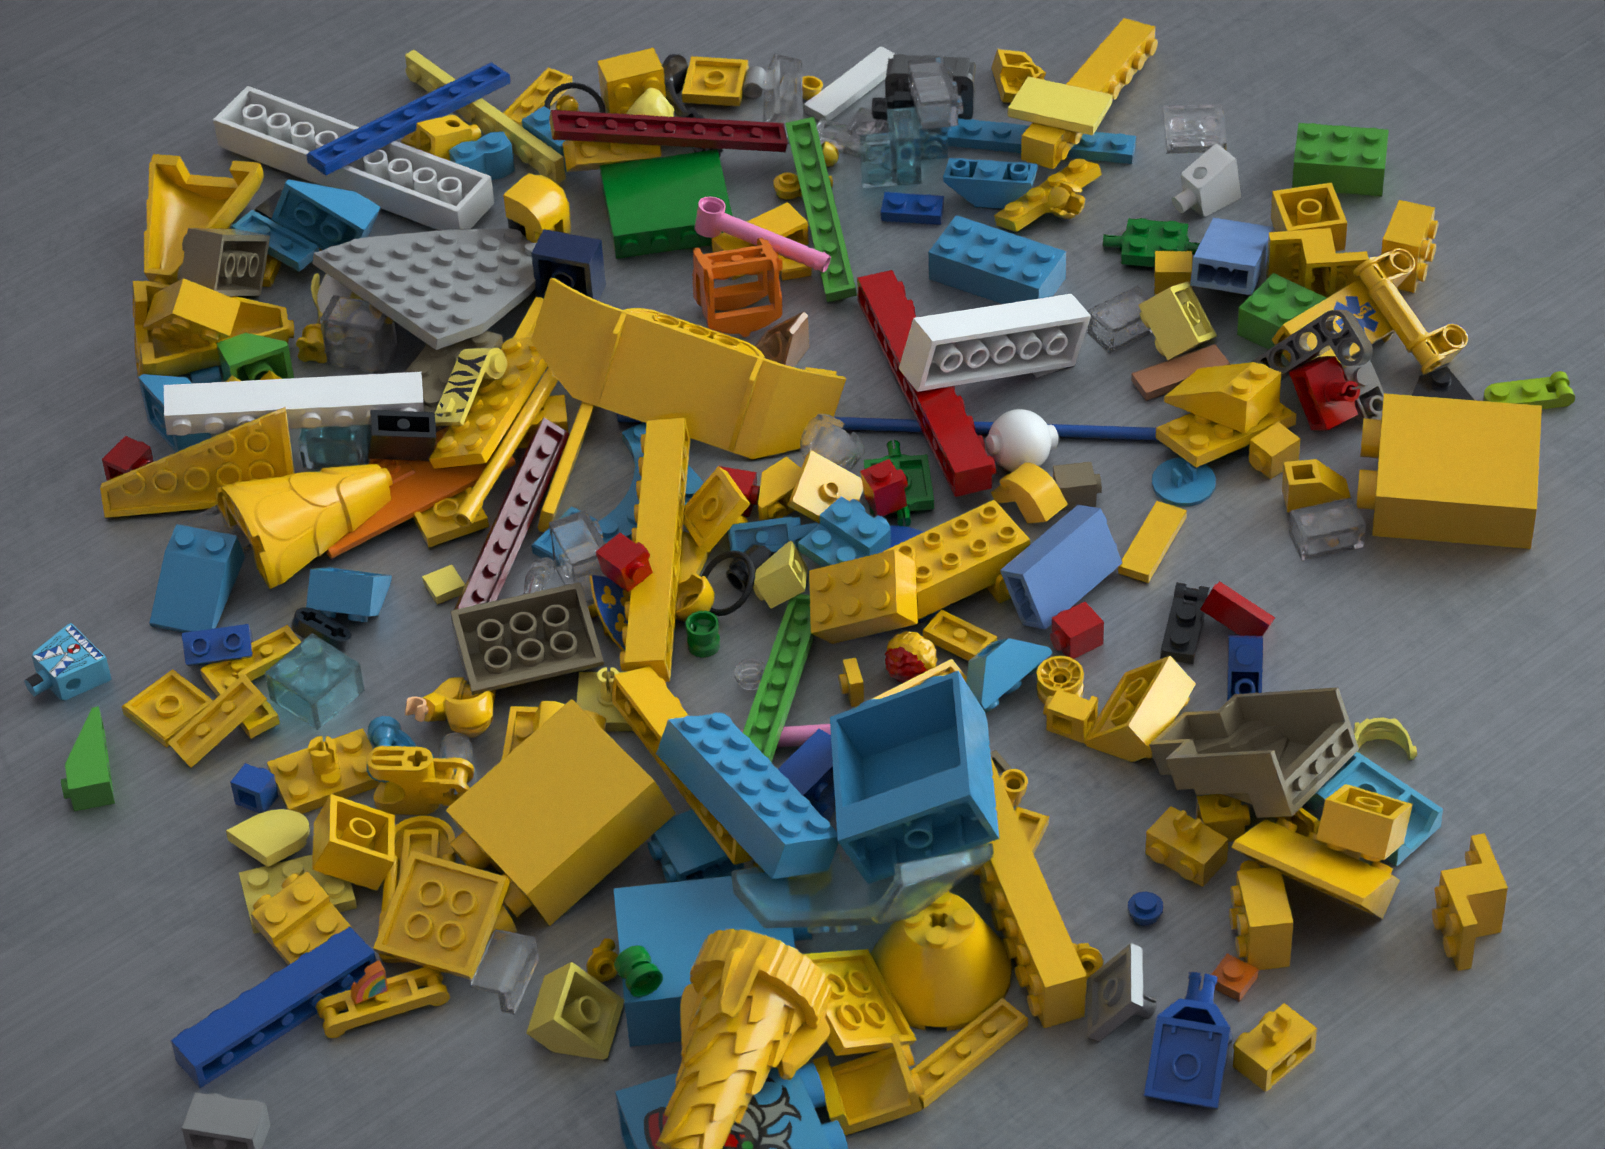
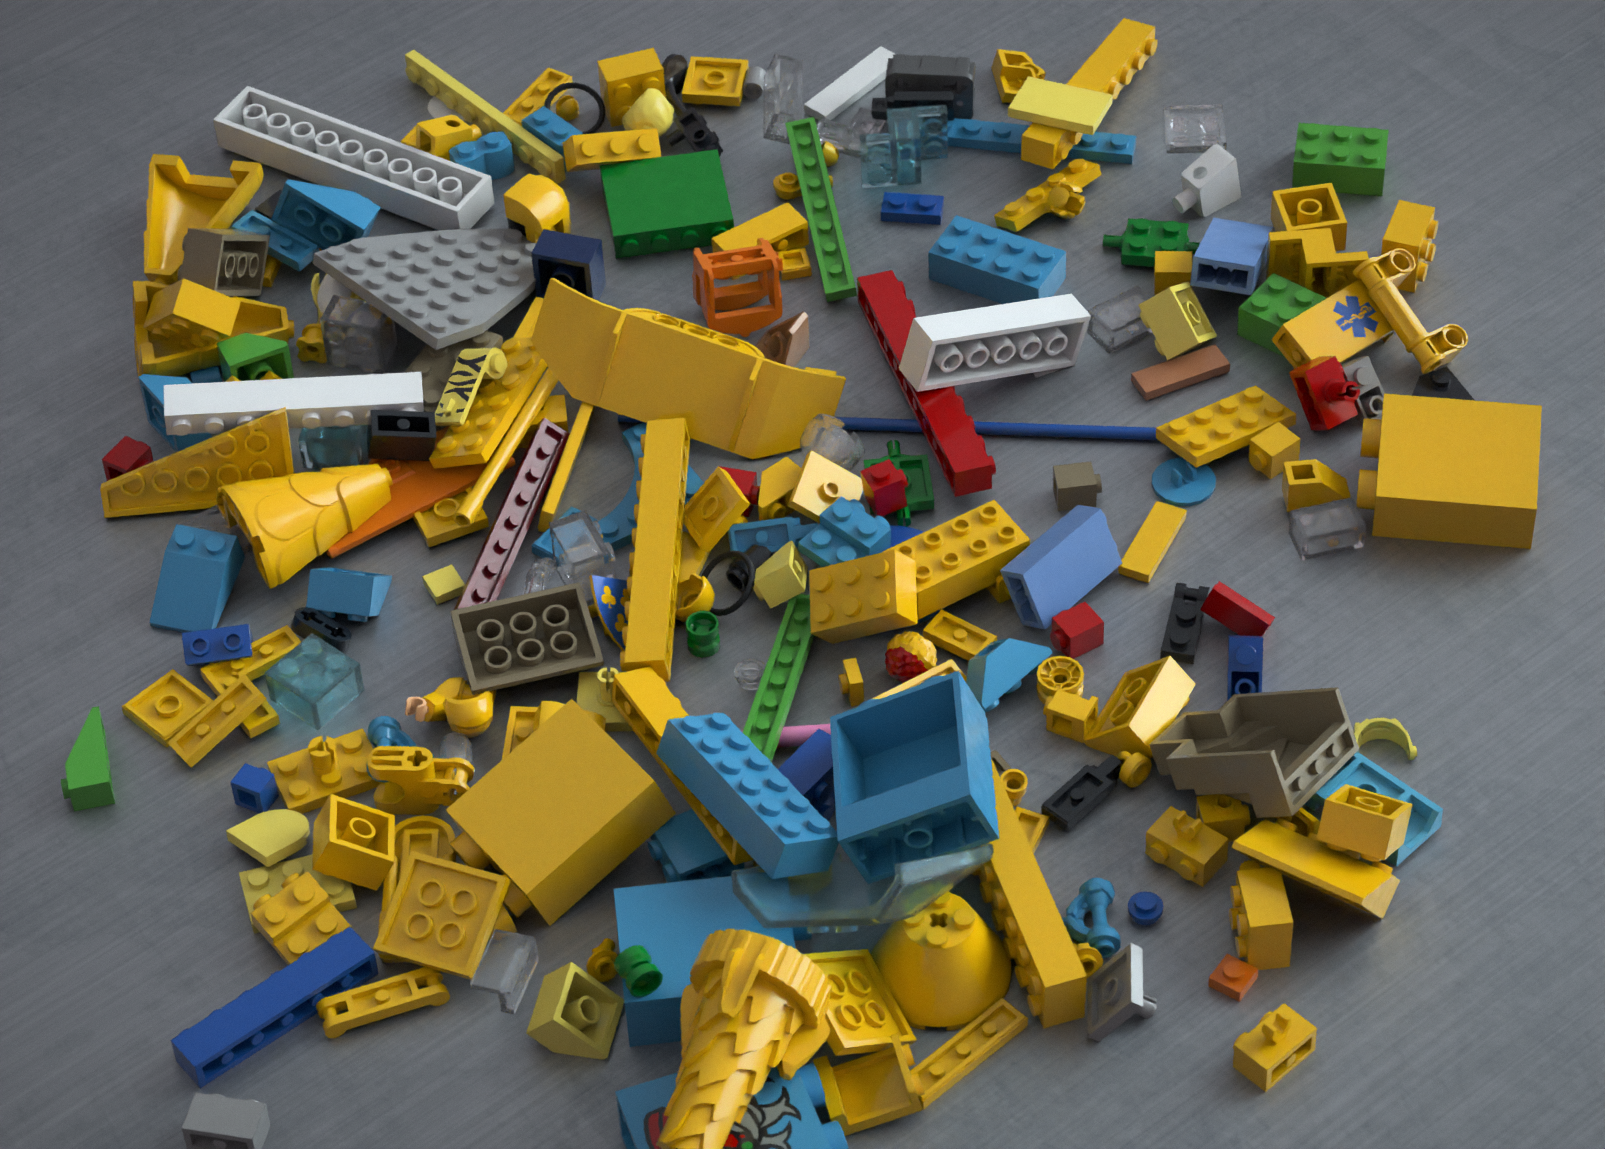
medium azure torso [24,623,112,700] -> none
blue tile [306,62,511,176] -> none
tile [351,960,389,1005] -> none
dark red plate [549,110,788,152] -> none
red brick [596,532,653,592] -> none
bright pink piece [695,196,831,273] -> none
yellow hinge [798,76,823,101] -> none
clear brick [908,57,963,130] -> none
dark azure slope [943,158,1038,209] -> none
white brick [985,409,1058,472] -> none
yellow brick [991,462,1068,524] -> none
blue plate [1144,972,1233,1110] -> none
yellow slope [1164,362,1281,434] -> none
dark grey beam [1249,310,1373,381] -> none
yellow bracket [1432,833,1508,971] -> none
lime plate [1483,371,1575,409] -> none
none -> black hinge [1041,754,1122,832]
none -> dark azure piece [1062,878,1121,958]
none -> yellow tile [1117,751,1152,788]

